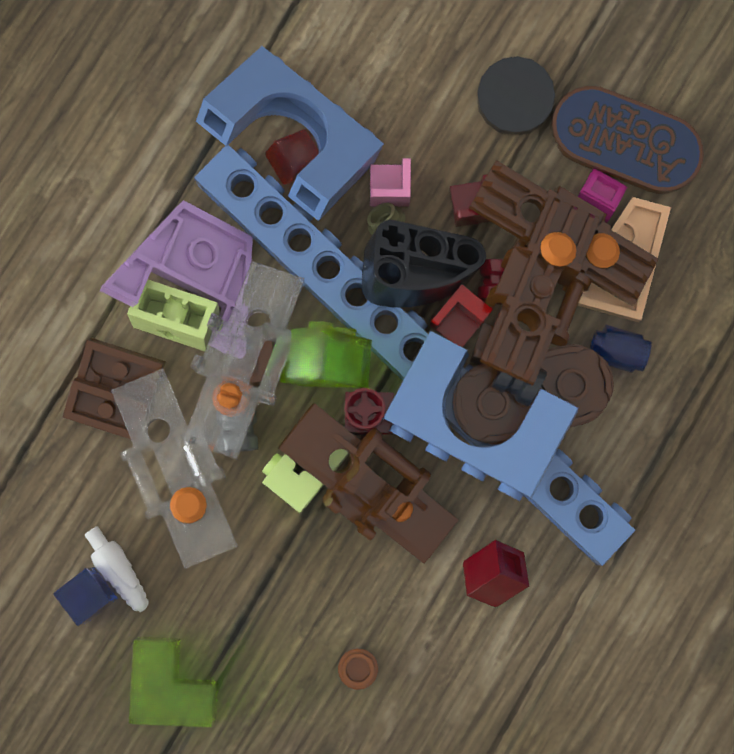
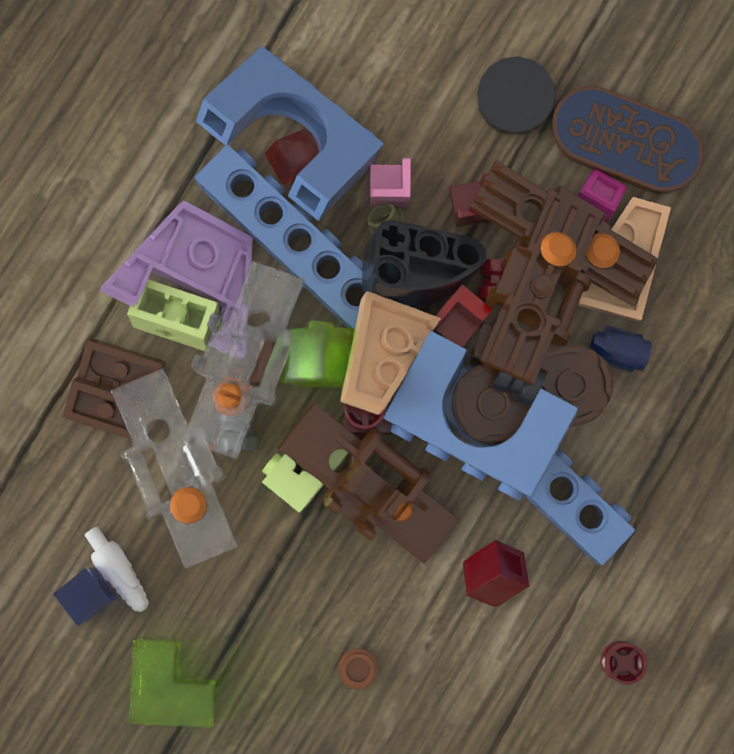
none -> light nougat wing [340,291,441,415]
none -> dark red wheel [600,641,647,685]

